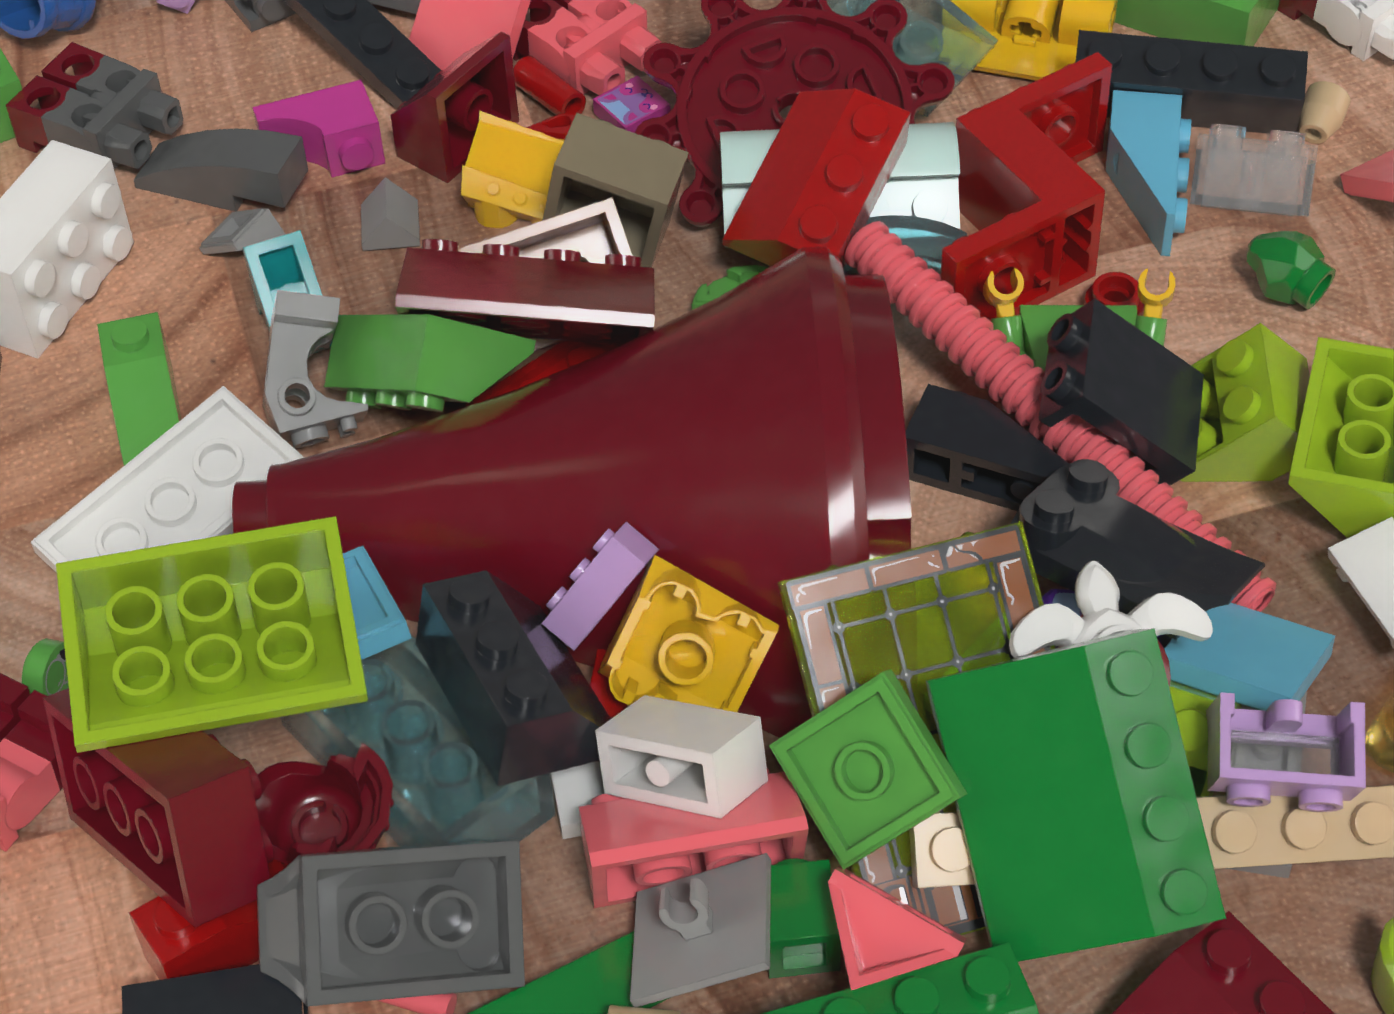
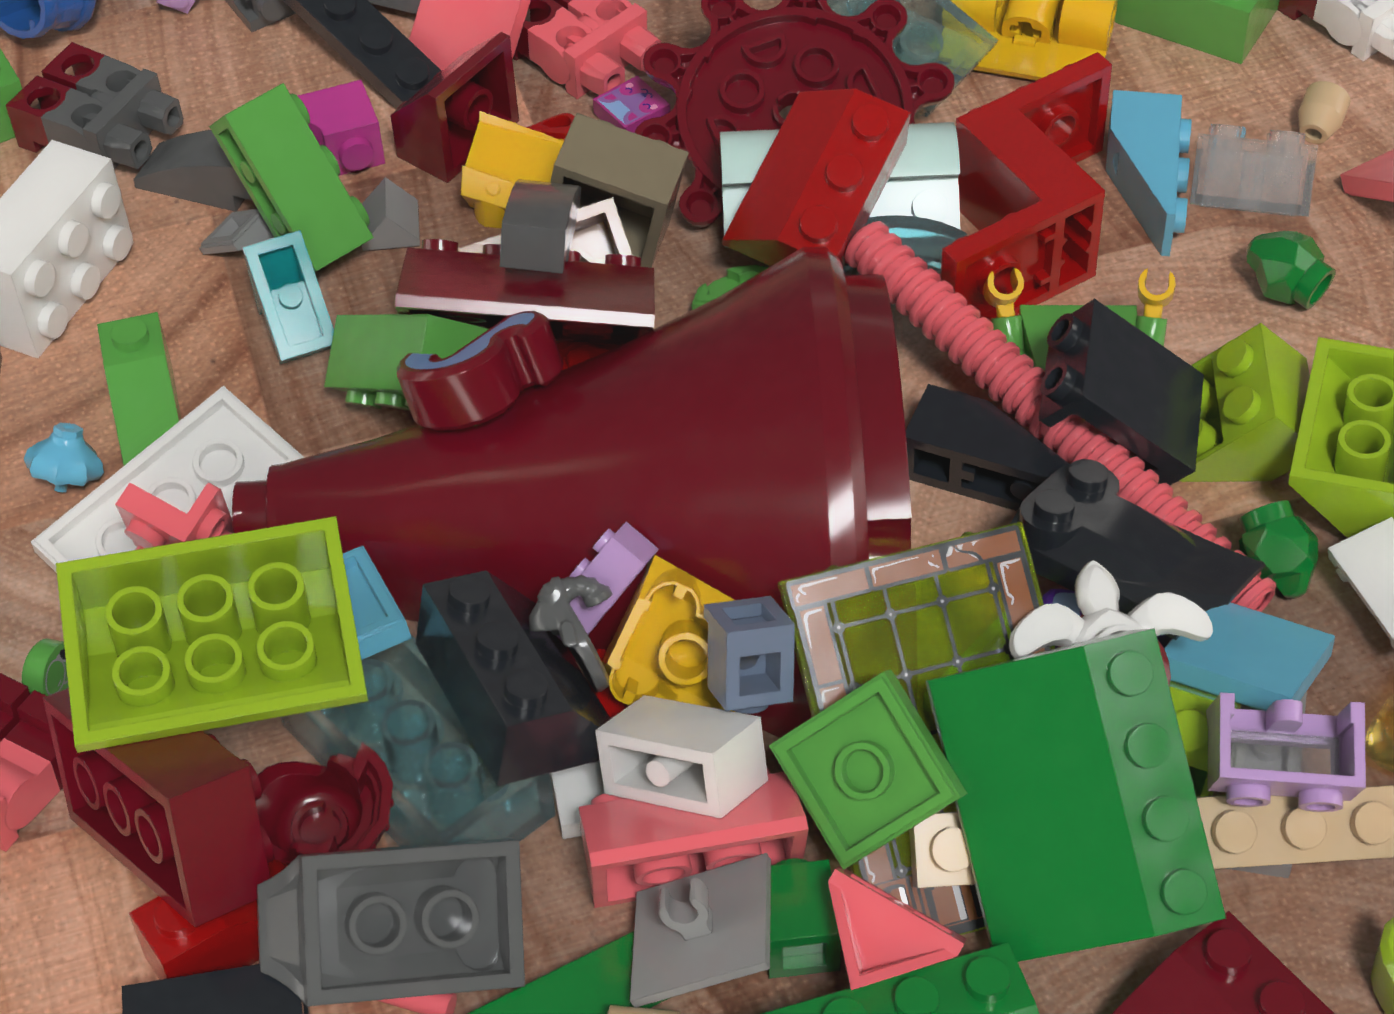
light grey tile [262,290,368,448] -> none
red axle [514,56,586,116] -> none
black brick [1075,30,1308,136] -> none
red plate [1085,272,1144,316] -> none
none -> medium azure piece [24,423,104,492]
none -> coral bracket [115,483,233,550]
none -> bright green brick [209,83,374,272]
none -> dark red animal [396,310,564,431]
none -> dark grey slope [500,179,581,274]
none -> dark grey piece [529,575,612,693]
none -> sand blue brick [704,596,795,714]
none -> green rock [1239,500,1318,599]

